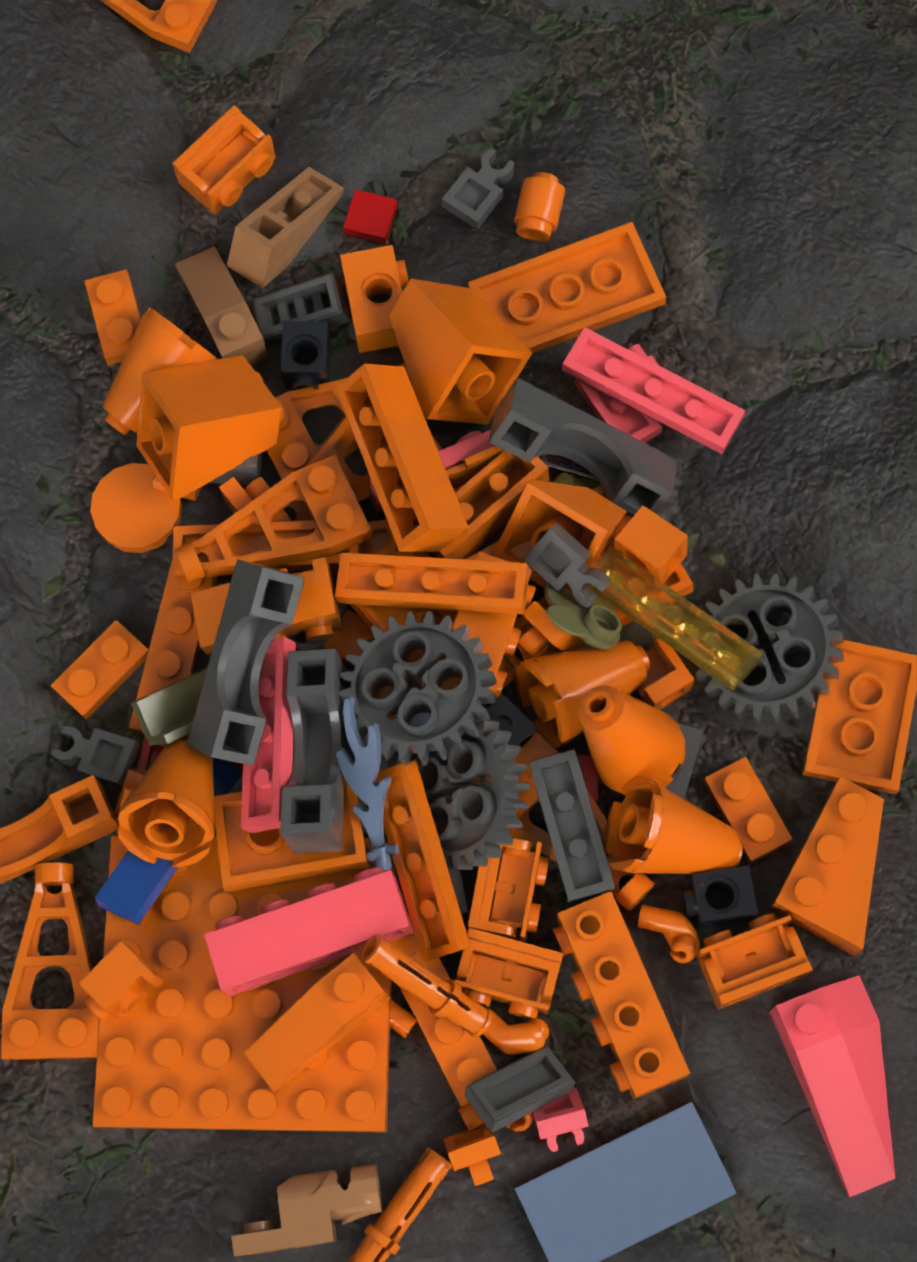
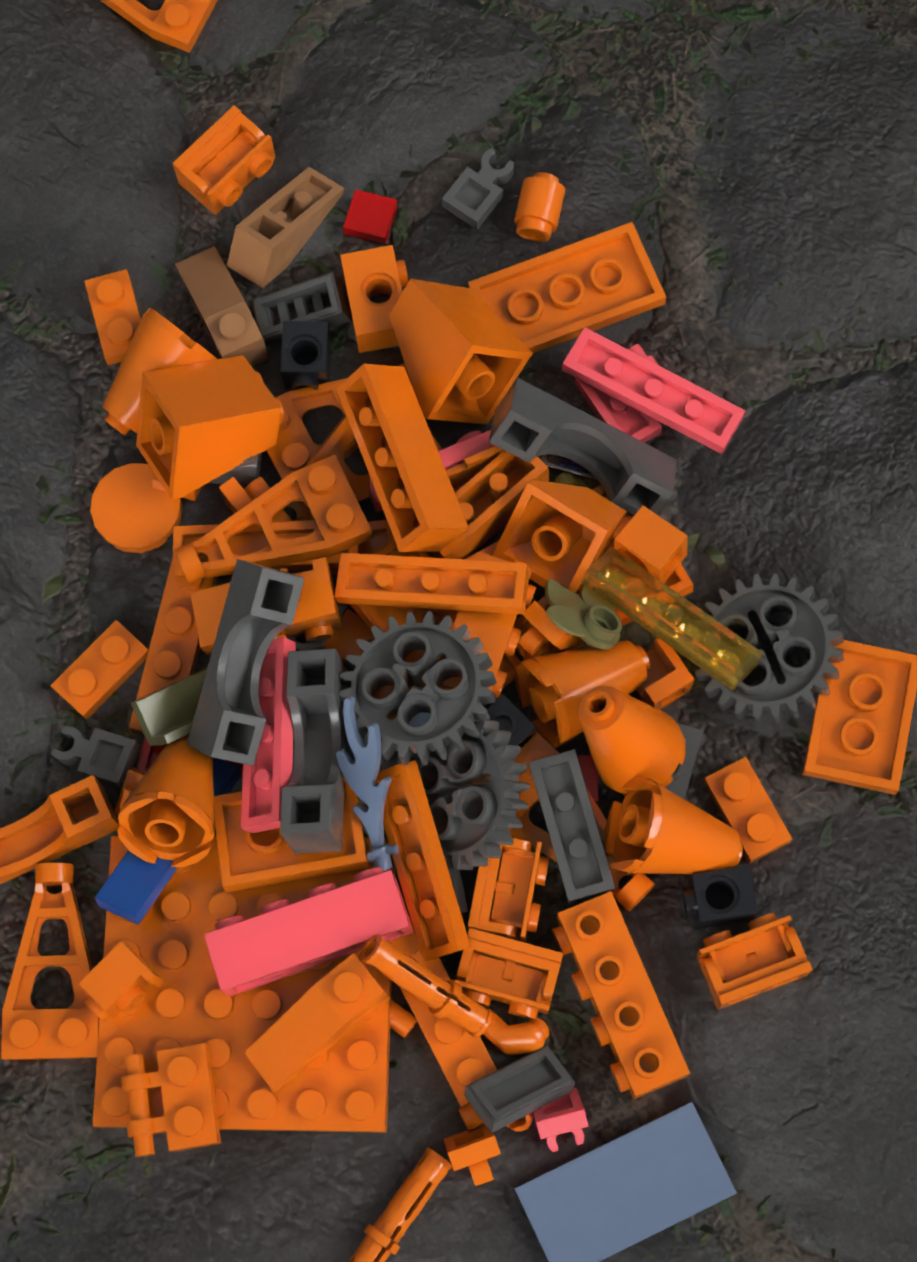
medium nougat plate [231,1164,383,1257] -> none
dark grey plate [524,522,612,608] -> none
orange arm [638,905,700,964] -> none
orange wedge [769,776,884,957] -> none
coral wedge [770,975,895,1197] -> none
none -> orange plate [121,1043,221,1157]

